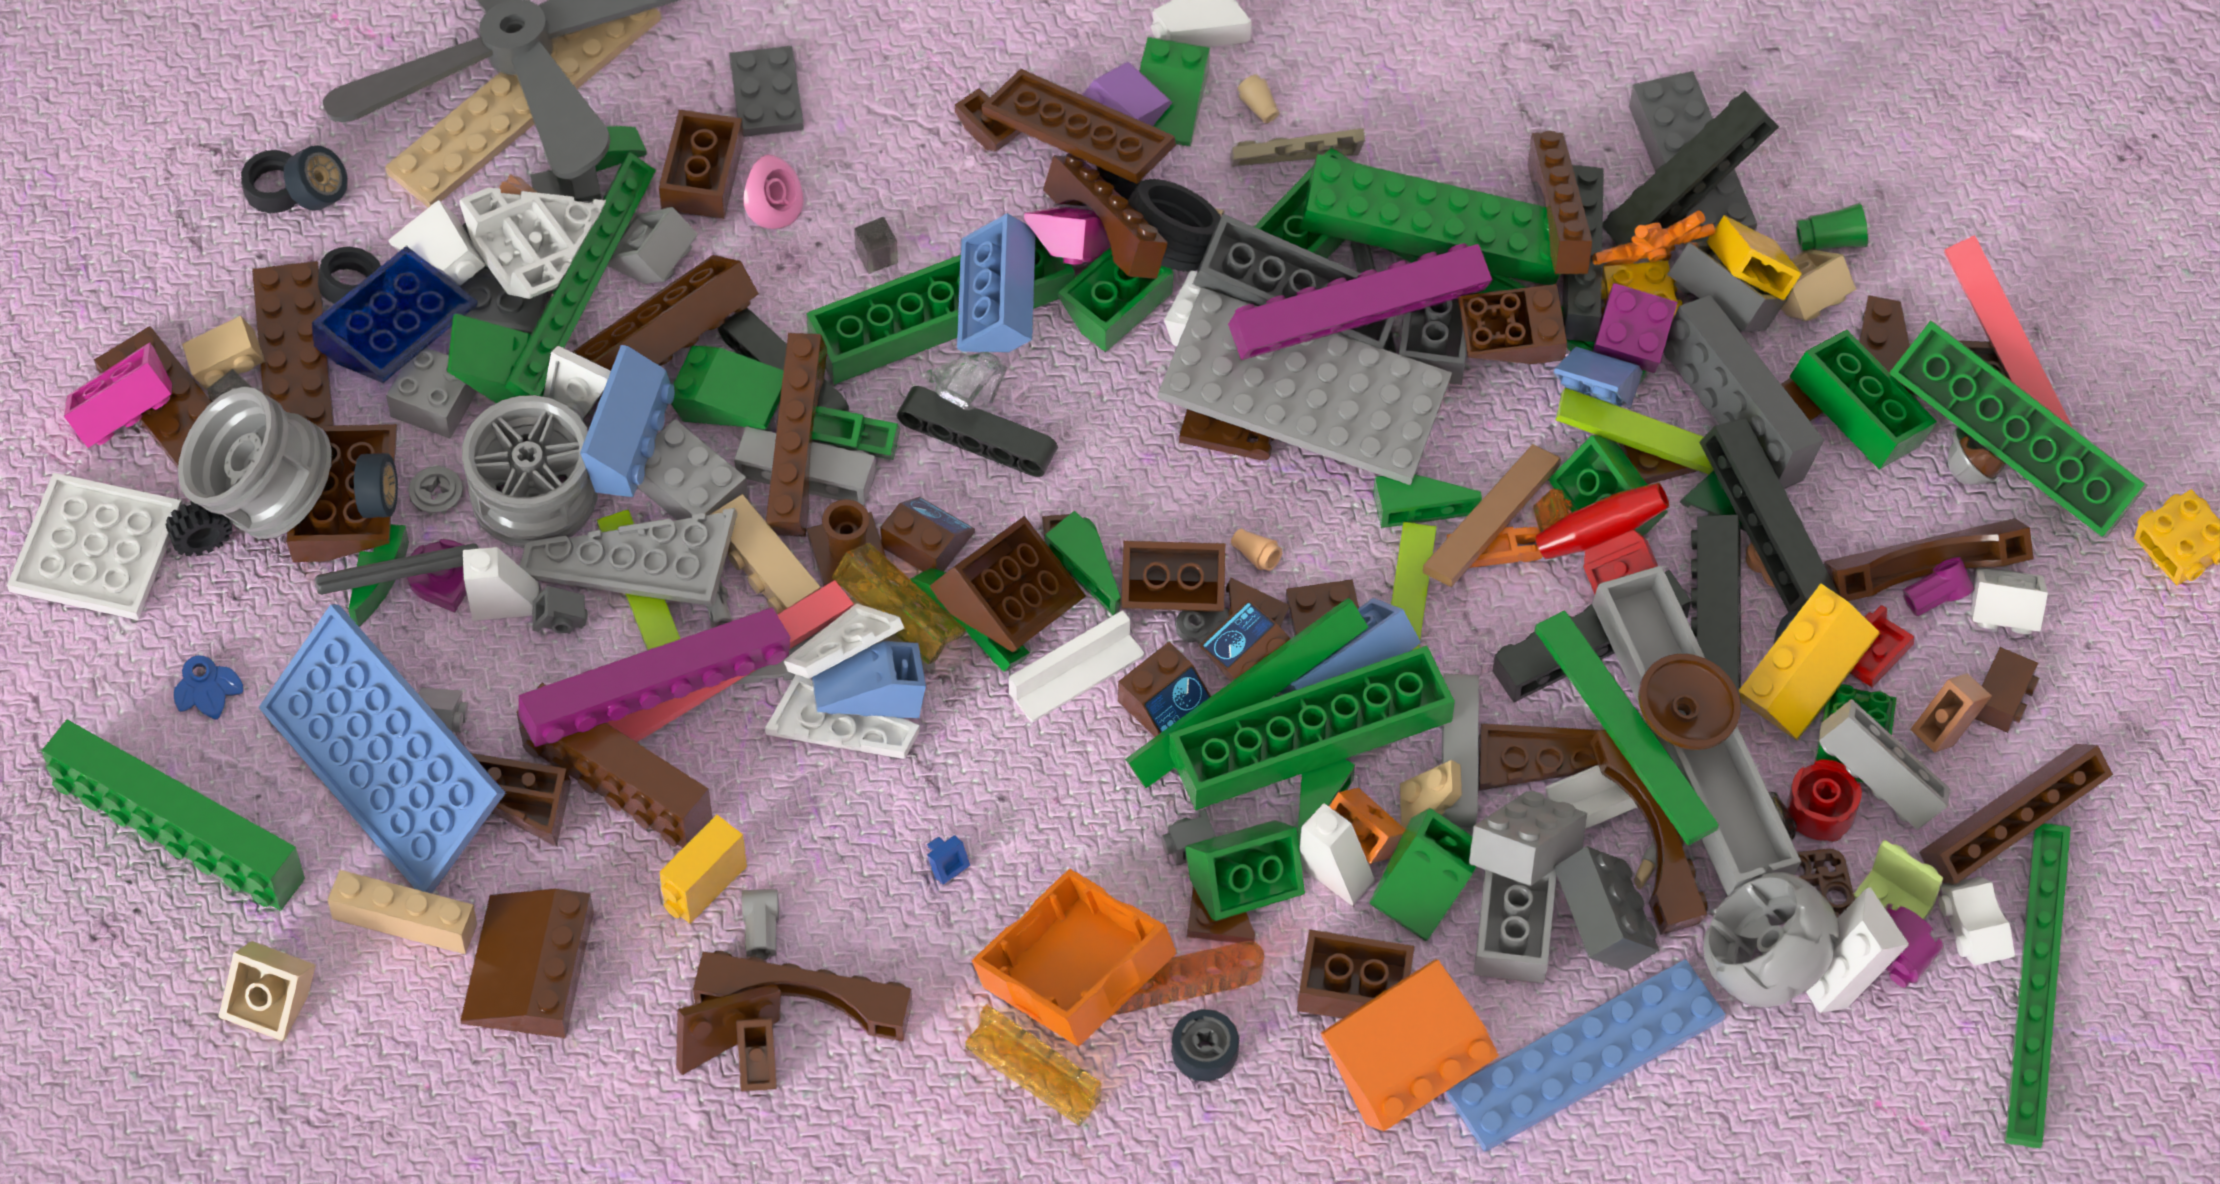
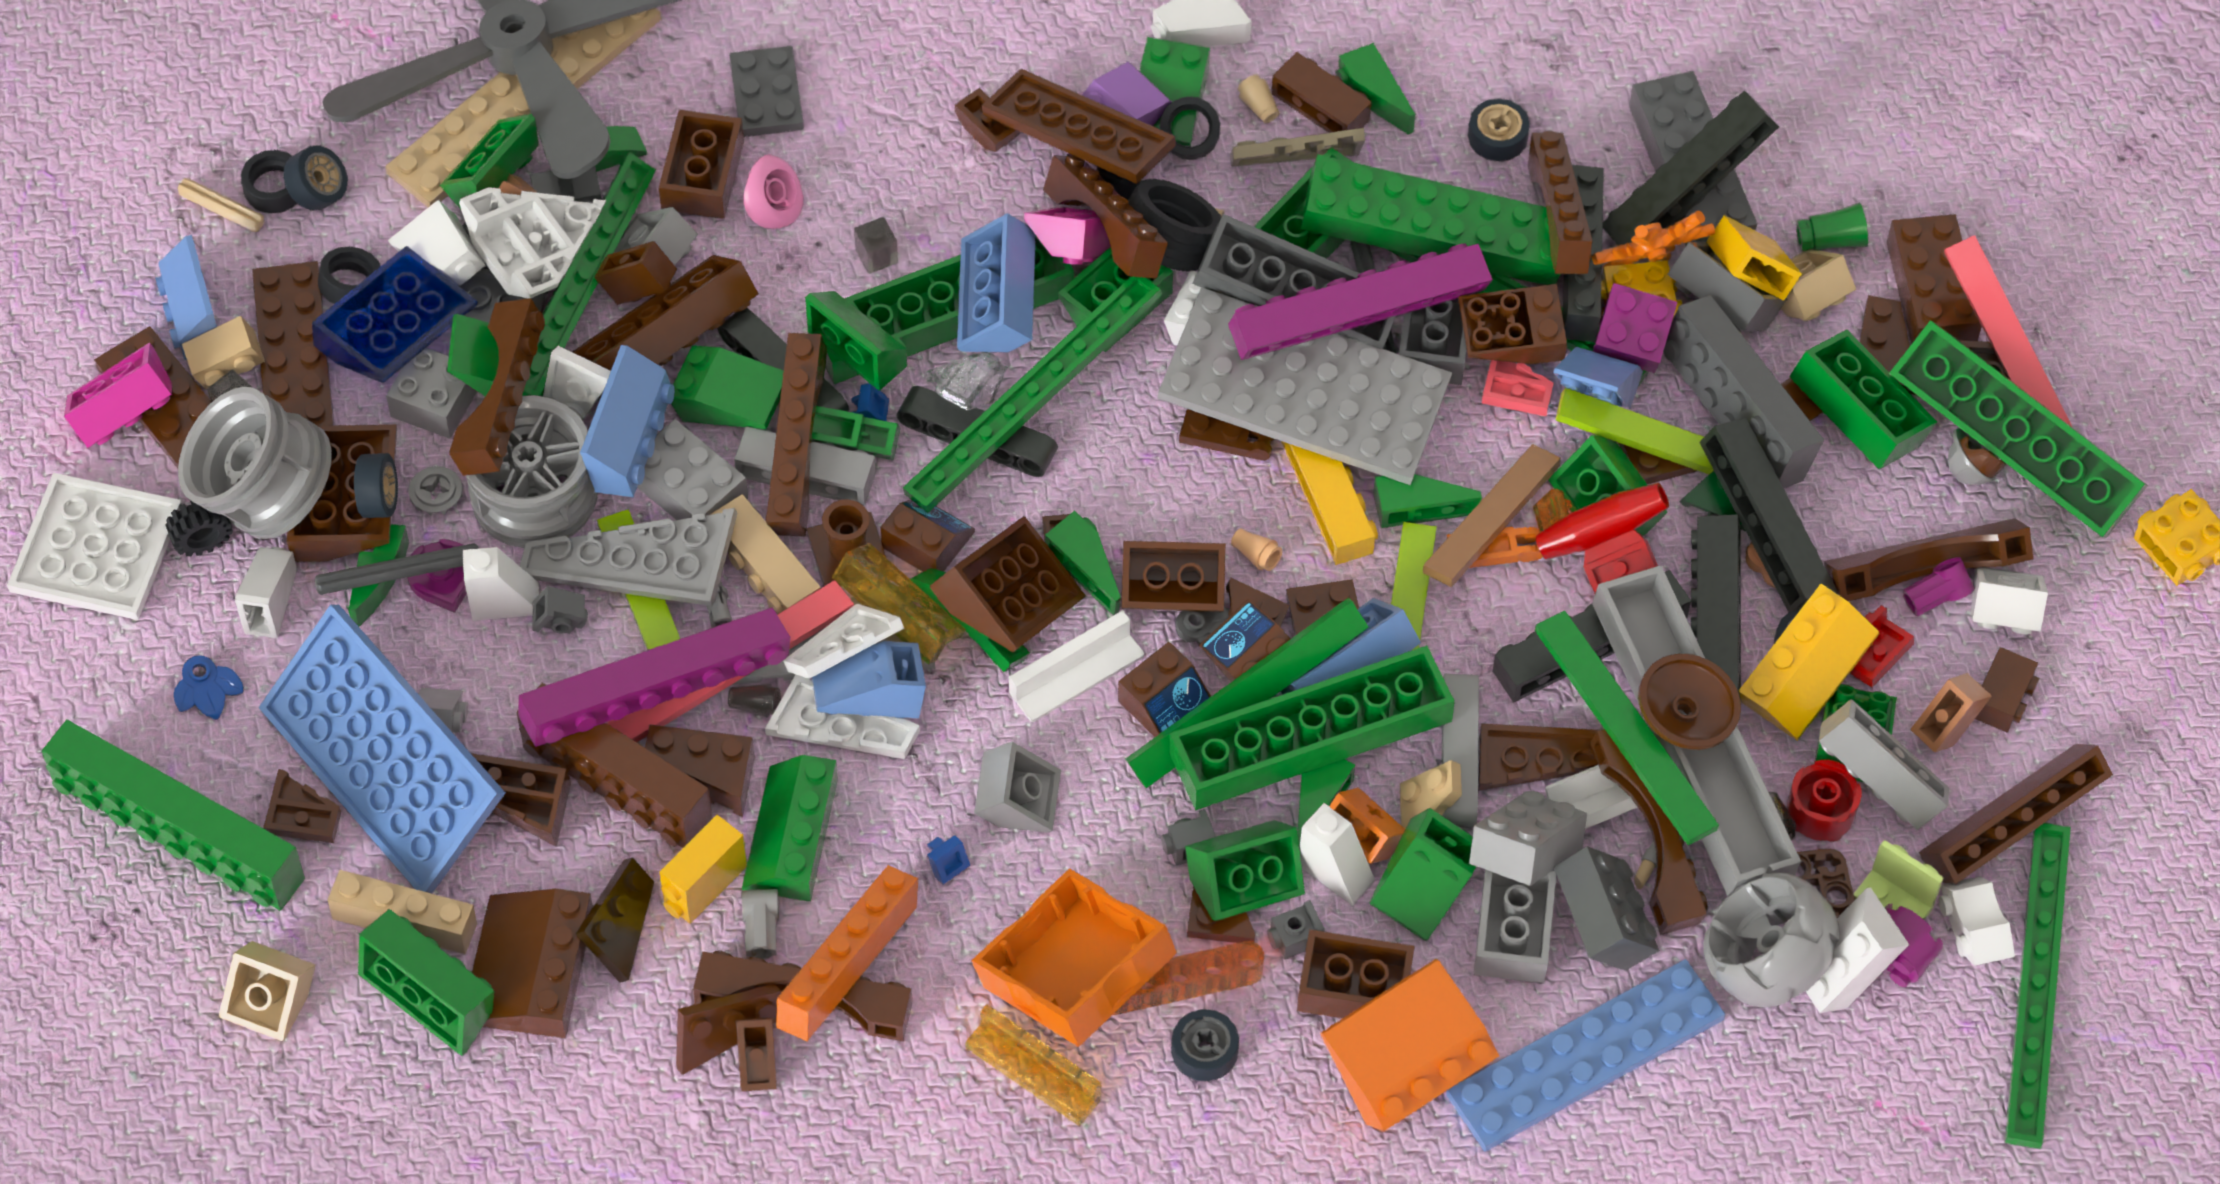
none -> medium blue slope [155,235,217,360]
none -> tan axle [178,178,265,232]
none -> white slope [235,547,297,638]
none -> reddish brown wing [263,769,341,843]
none -> green slope [358,909,494,1056]
none -> green slope [440,114,539,211]
none -> reddish brown arch [449,298,545,476]
none -> dark brown wing [575,857,654,983]
none -> reddish brown brick [594,241,677,305]
none -> reddish brown wedge [645,725,755,817]
none -> clear smoke cone [728,683,781,718]
none -> green slope [742,755,838,902]
none -> orange brick [777,865,918,1042]
none -> green slope [805,291,907,391]
none -> blue tile [851,383,890,421]
none -> green plate [903,277,1162,513]
none -> light grey slope [974,741,1061,833]
none -> black tyre [1160,96,1221,160]
none -> dark grey brick [1267,900,1325,960]
none -> reddish brown brick [1271,52,1372,133]
none -> yellow brick [1281,441,1378,565]
none -> green slope [1335,43,1416,135]
none -> black wheel [1468,98,1530,162]
none -> coral wing [1481,360,1554,417]
none -> reddish brown brick [1886,214,1982,344]

